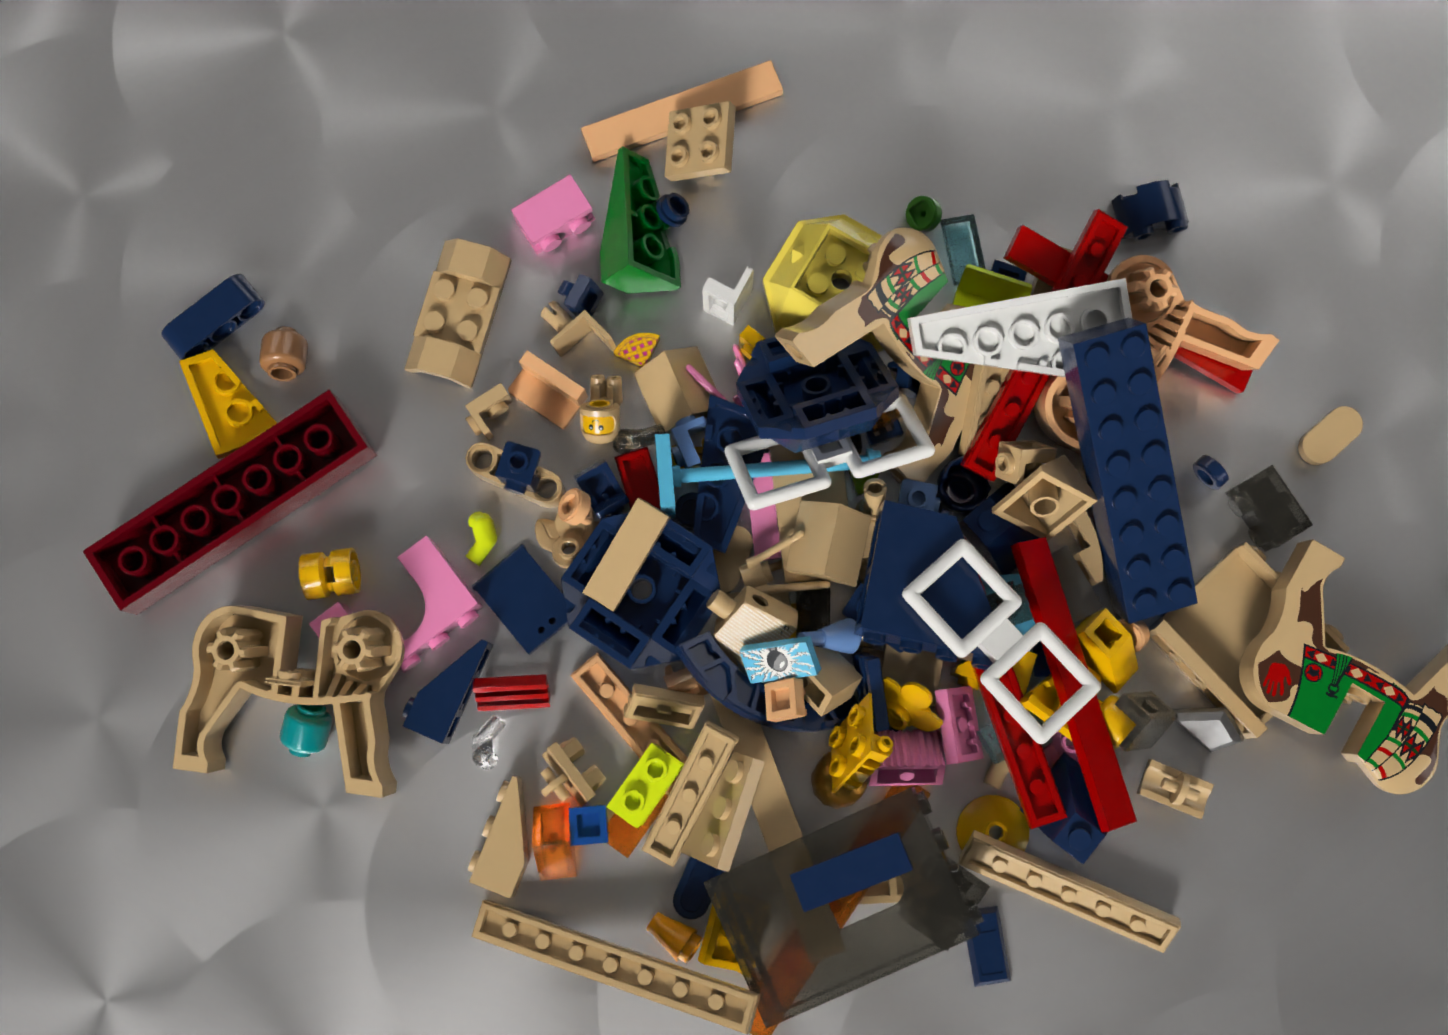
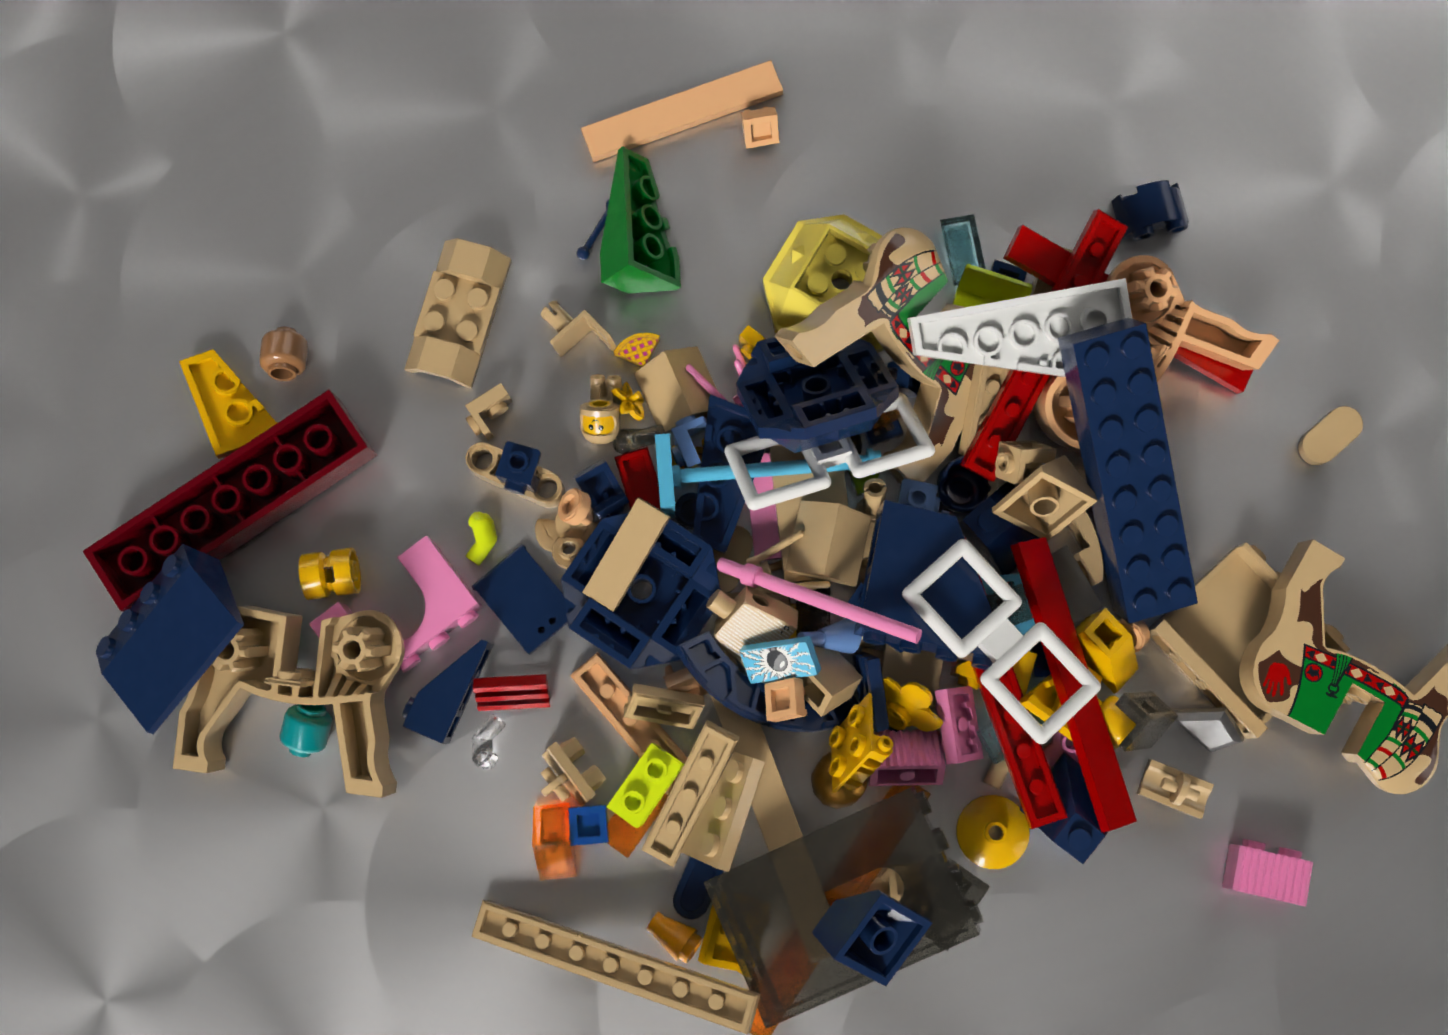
dark blue beam [161,274,265,360] -> none
tan slope [468,776,529,899] -> none
light nougat panel [508,350,588,429] -> none
bright pink brick [511,174,595,255] -> none
dark blue tile [557,274,604,317] -> none
dark blue plate [656,193,690,227] -> none
tan plate [664,101,736,182] -> none
white panel [702,266,754,326] -> none
dark blue tile [790,832,914,912] -> none
bright green tile [906,196,942,232] -> none
tan tile [958,830,1181,953] -> none
dark blue tile [961,906,1011,987] -> none
dark blue tile [1193,455,1229,490] -> none
clear smoke brick [1225,465,1313,552] -> none
none -> dark blue slope [96,544,244,735]
none -> dark blue hinge [576,200,609,260]
none -> yellow plant [611,382,645,421]
none -> bright pink bar [716,557,922,644]
none -> light nougat tile [741,106,779,149]
none -> dark blue slope [812,890,932,986]
none -> bright pink brick [1222,839,1313,907]

